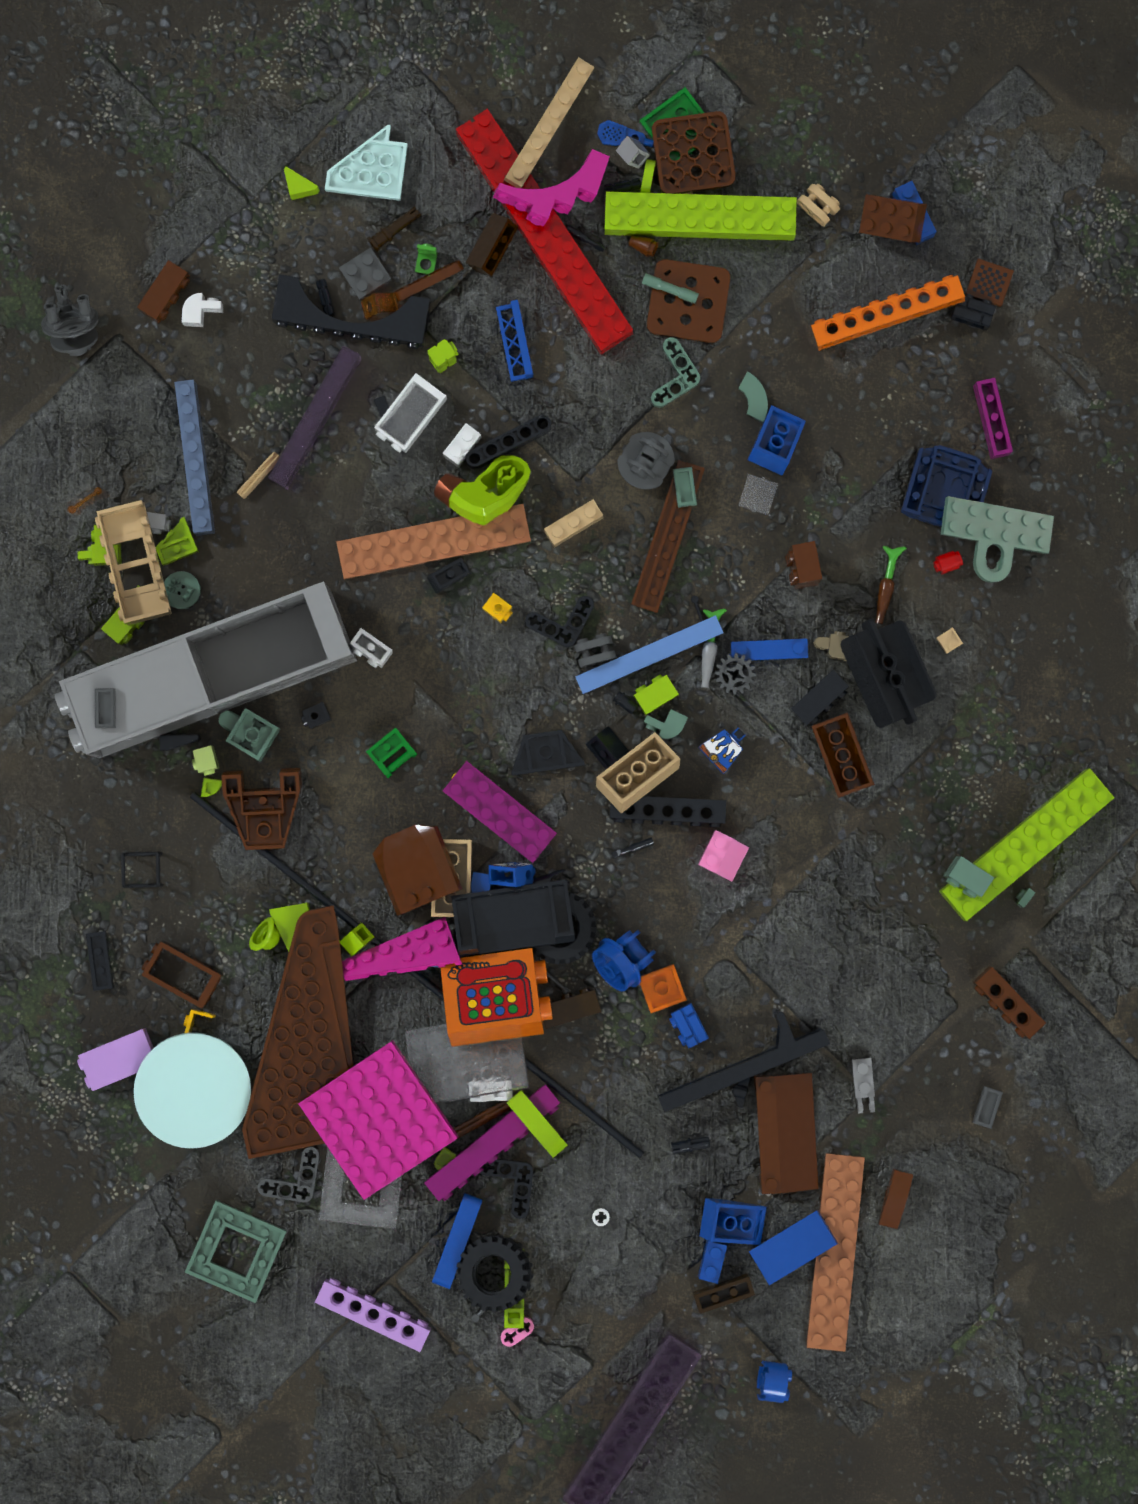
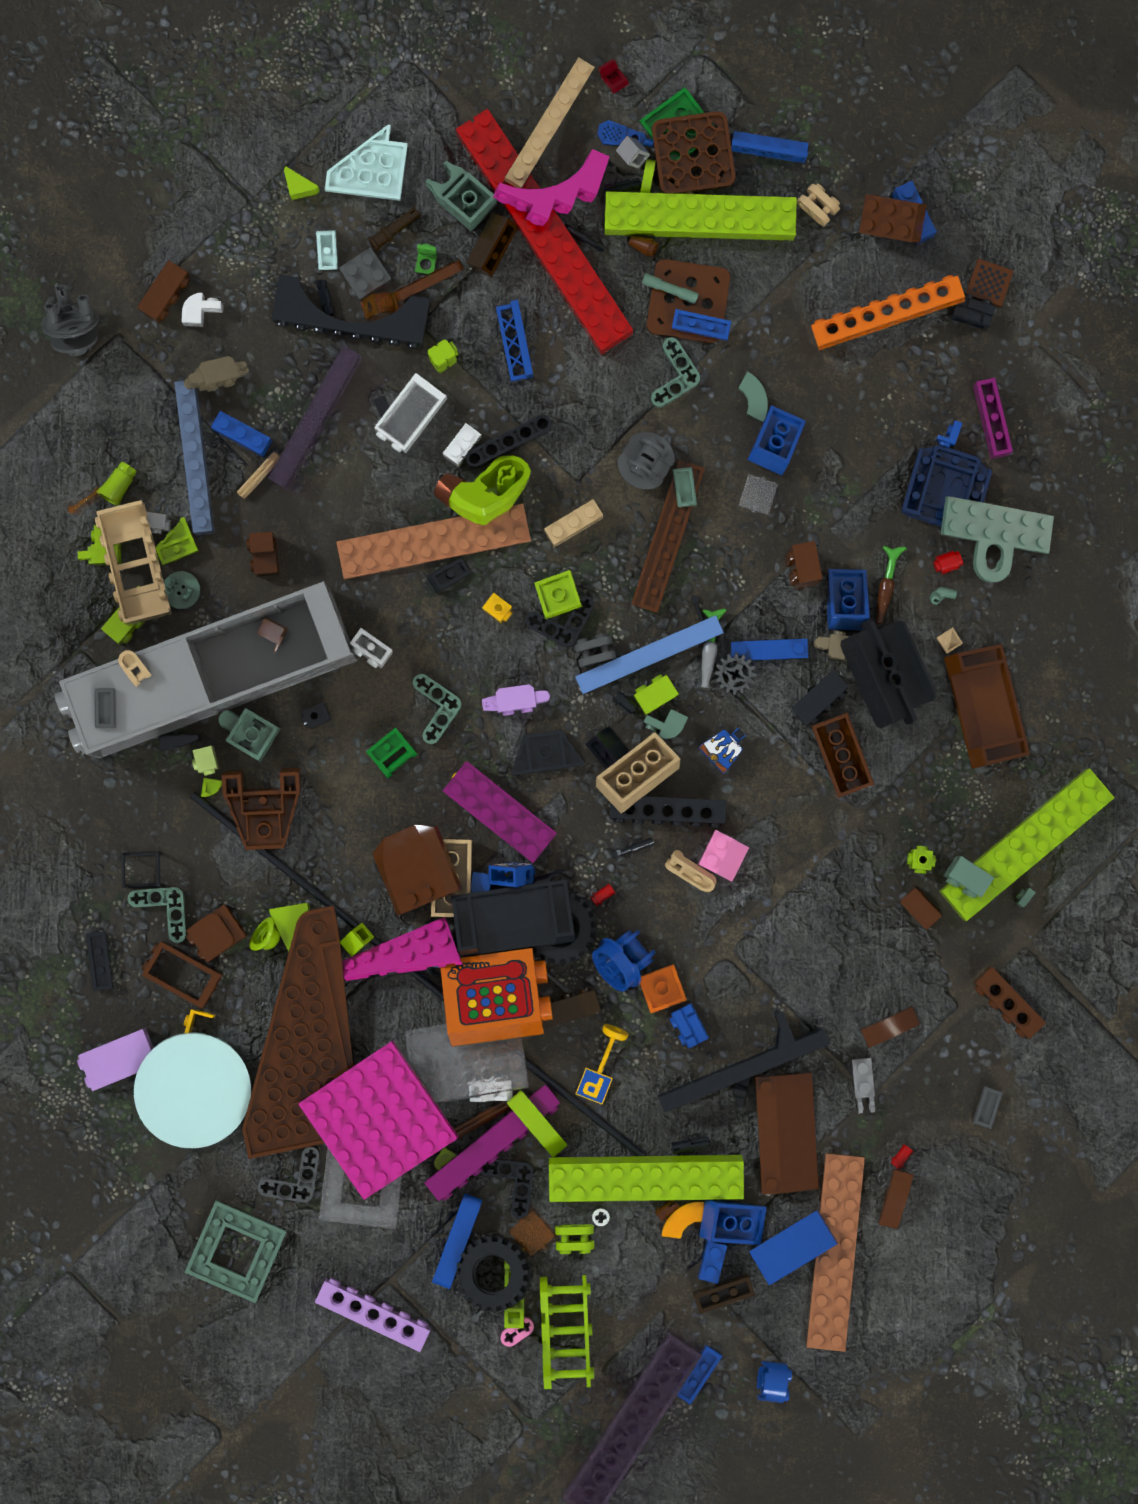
none -> lime plant [96,462,137,506]
none -> tan plate [118,650,152,687]
none -> sand green beam [128,887,187,943]
none -> dark tan hinge [183,356,249,392]
none -> reddish brown brick [186,904,248,962]
none -> blue brick [211,411,273,458]
none -> reddish brown brick [246,532,280,576]
none -> nougat bracket [257,617,288,653]
none -> light aqua slope [316,230,338,270]
none -> sand green beam [413,674,462,745]
none -> sand green brick [425,161,497,232]
none -> lavender hinge [482,684,550,716]
none -> clear orange piece [509,1210,555,1257]
none -> lime plate [534,570,582,619]
none -> lime fence [540,1275,594,1389]
none -> lime brick [549,1155,744,1202]
none -> lime brick [555,1224,594,1254]
none -> yellow piece [576,1024,629,1104]
none -> red pin [590,883,616,906]
none -> dark red bracket [598,59,629,94]
none -> reddish brown pin [654,1200,680,1221]
none -> light orange tile [661,1201,704,1239]
none -> tan plate [665,850,717,892]
none -> blue plate [671,309,732,341]
none -> blue tile [674,1344,723,1405]
none -> blue fence [731,131,809,163]
none -> blue slope [827,569,870,631]
none -> reddish brown slope [860,1007,920,1048]
none -> red pin [890,1144,914,1170]
none -> reddish brown hinge [900,885,942,930]
none -> lime brick [907,846,936,874]
none -> sand green arm [929,587,957,605]
none -> blue bracket [935,420,962,448]
none -> reddish brown slope [944,644,1030,769]

